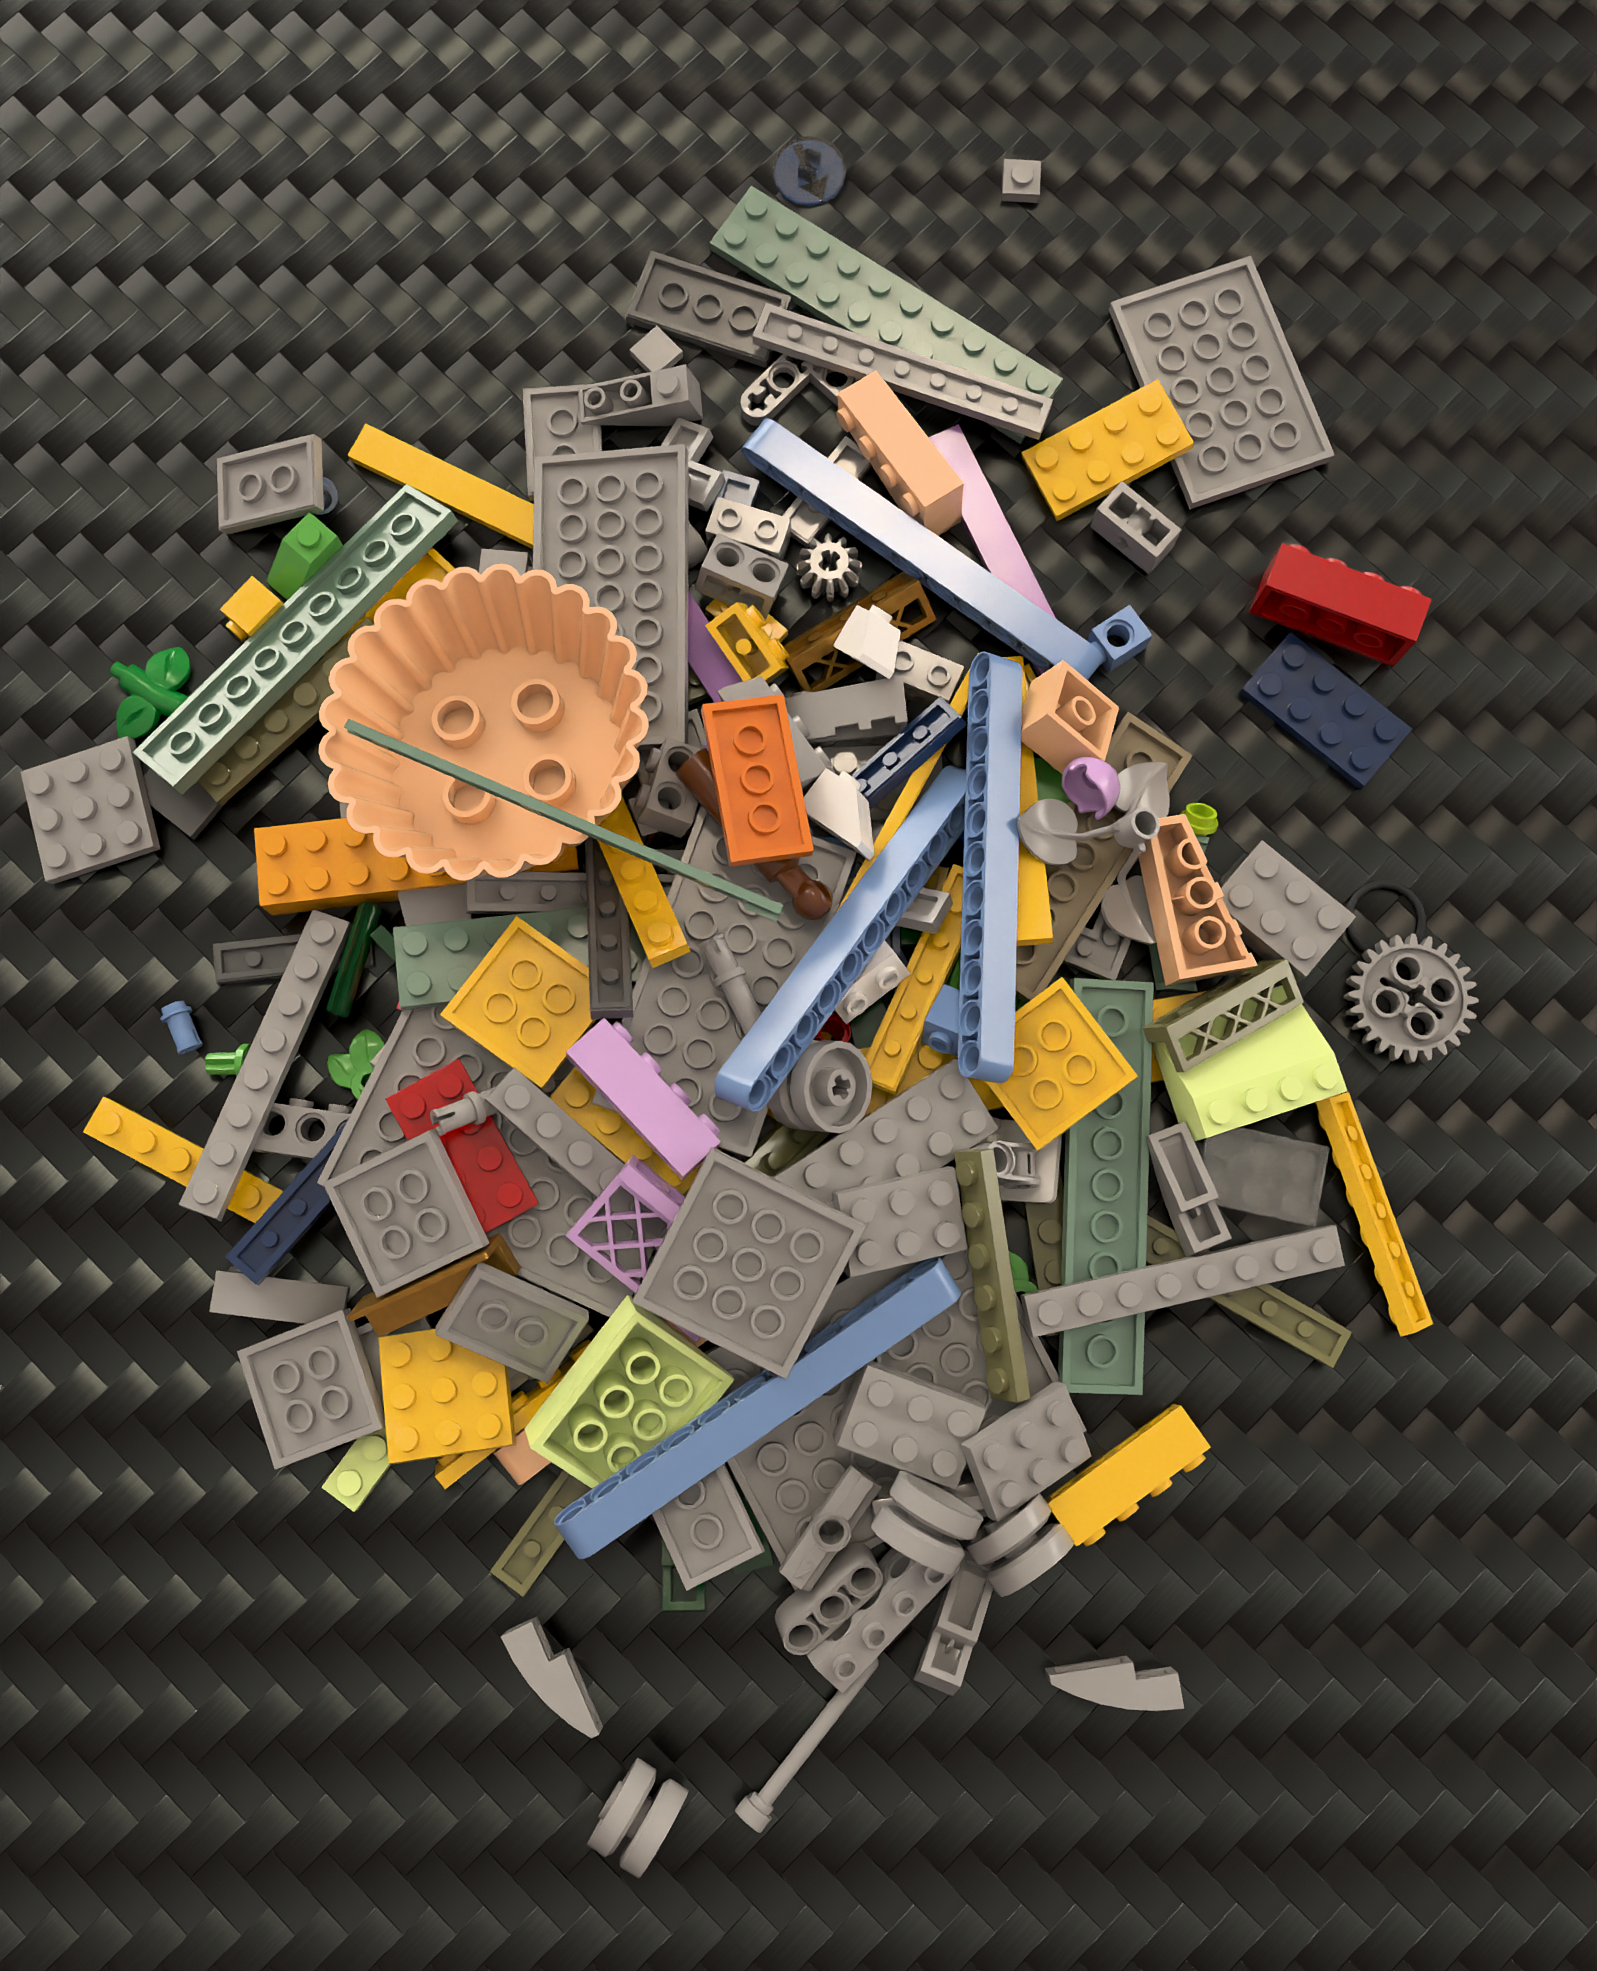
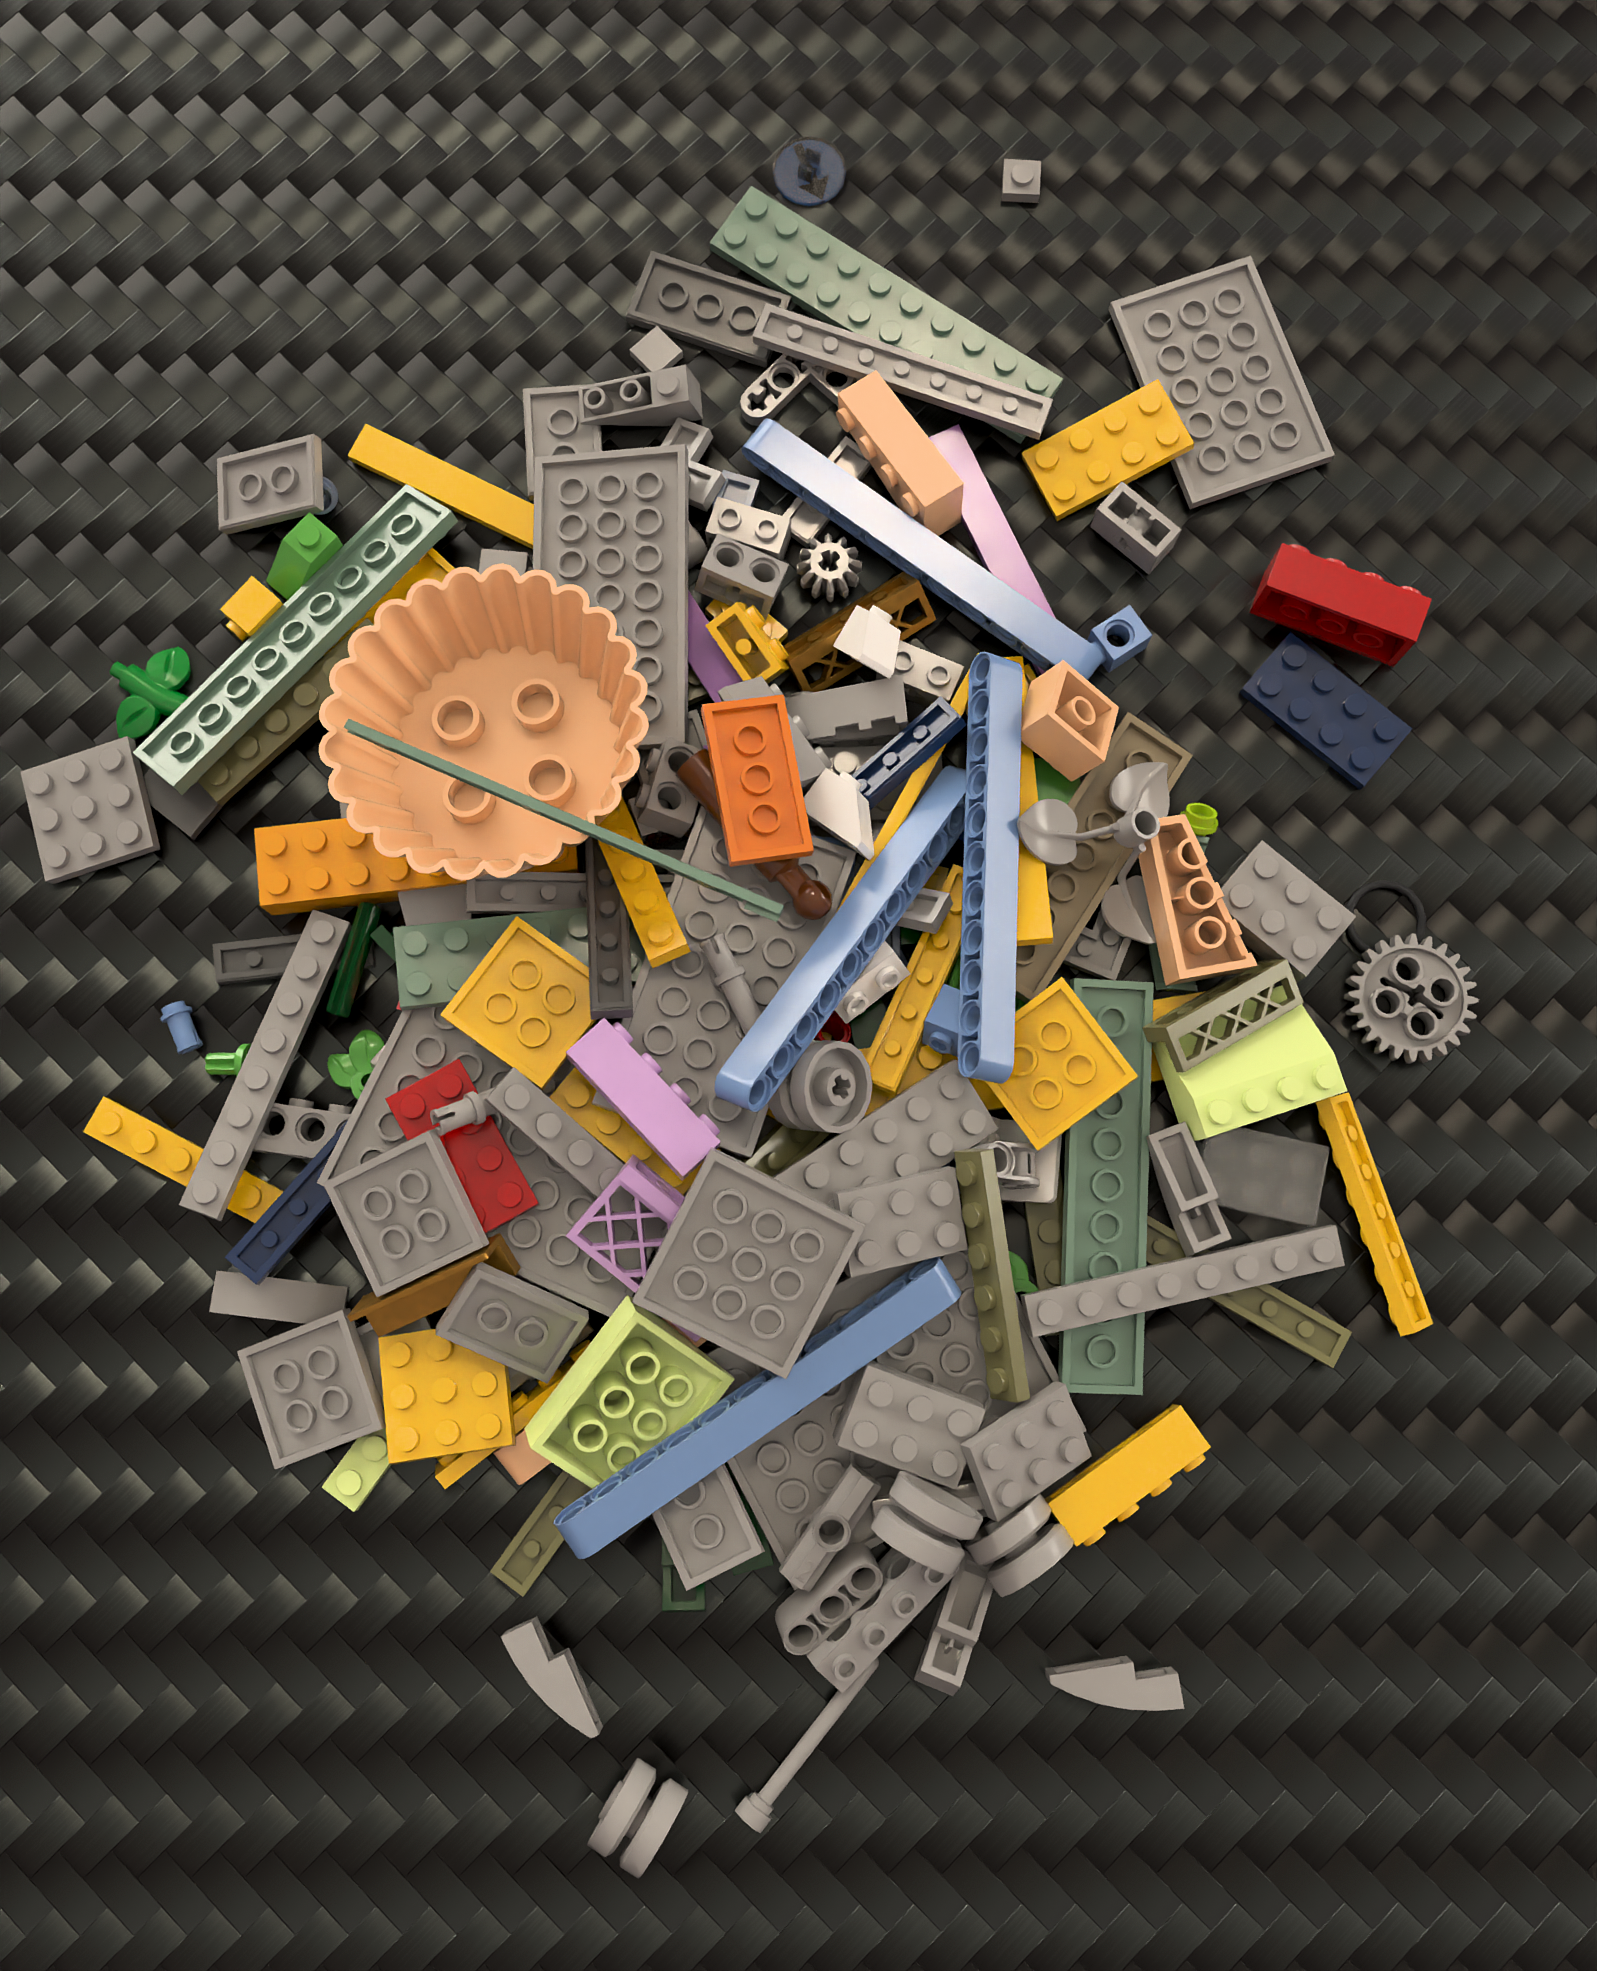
lavender hair [1061,757,1121,820] -> none

